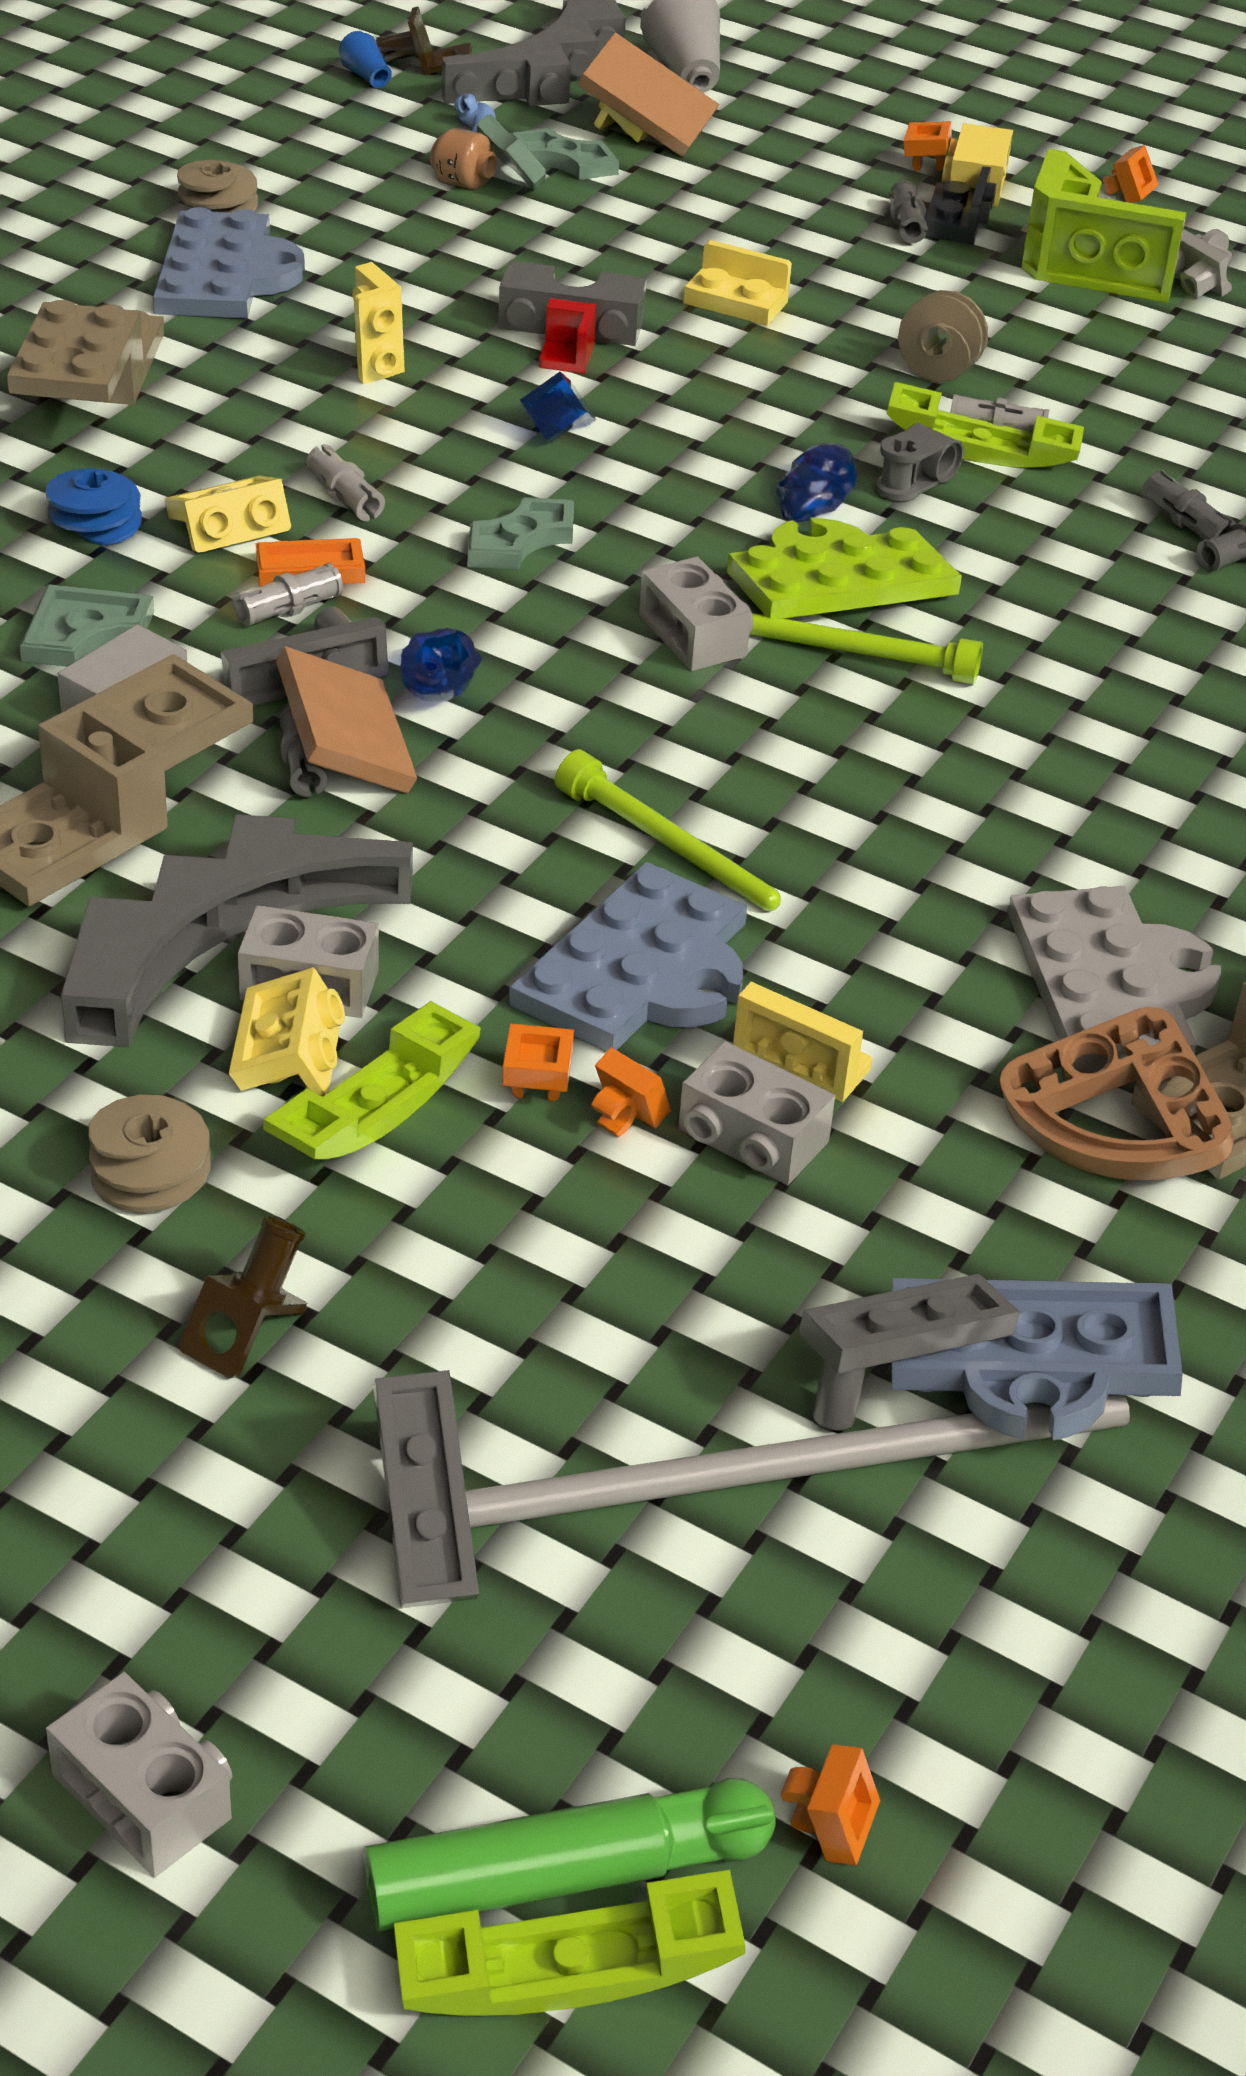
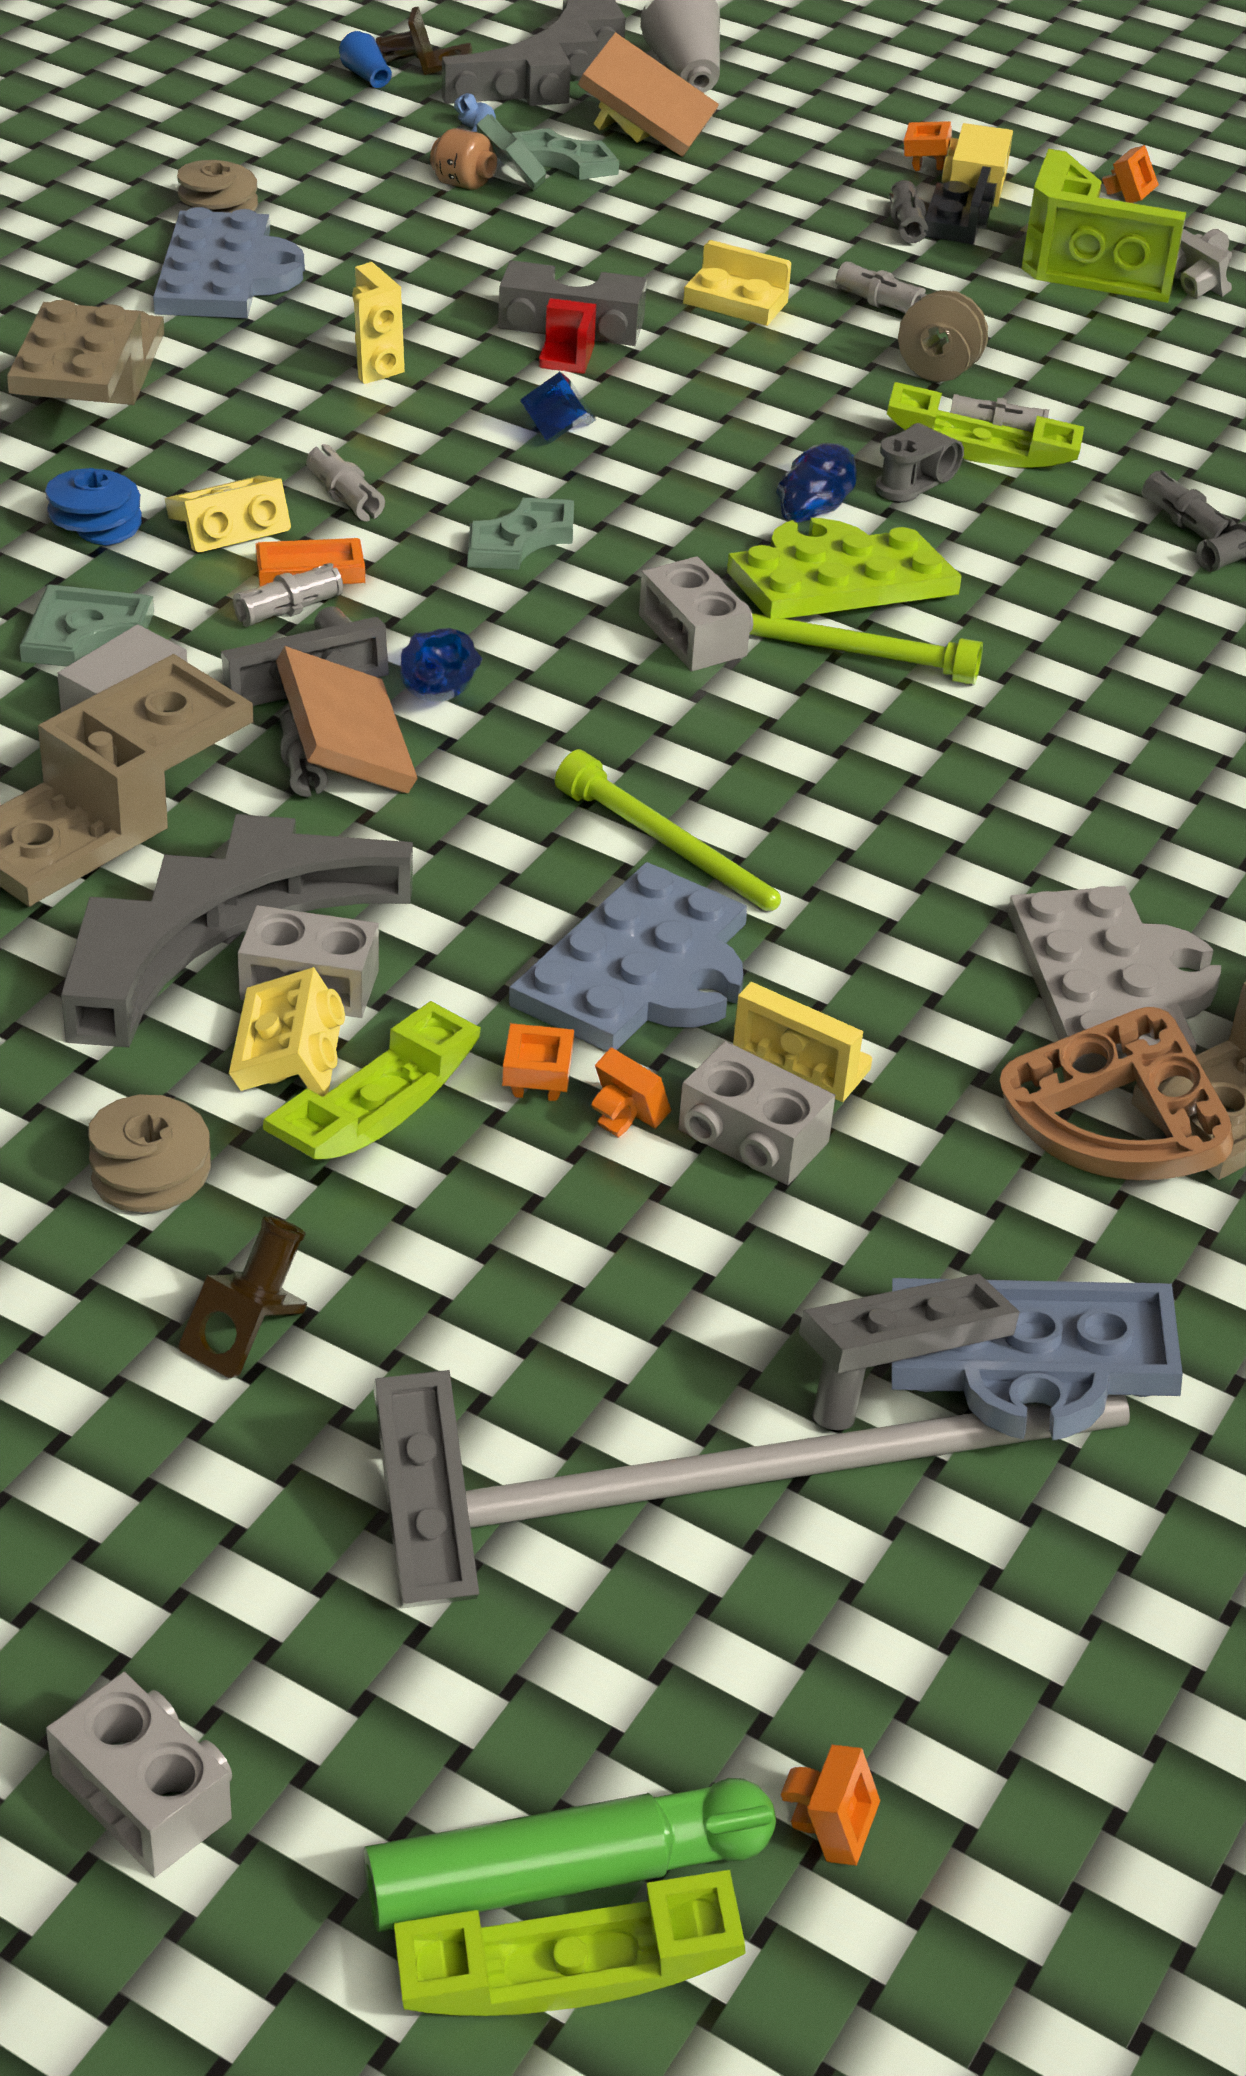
none -> light grey pin [835,261,927,313]

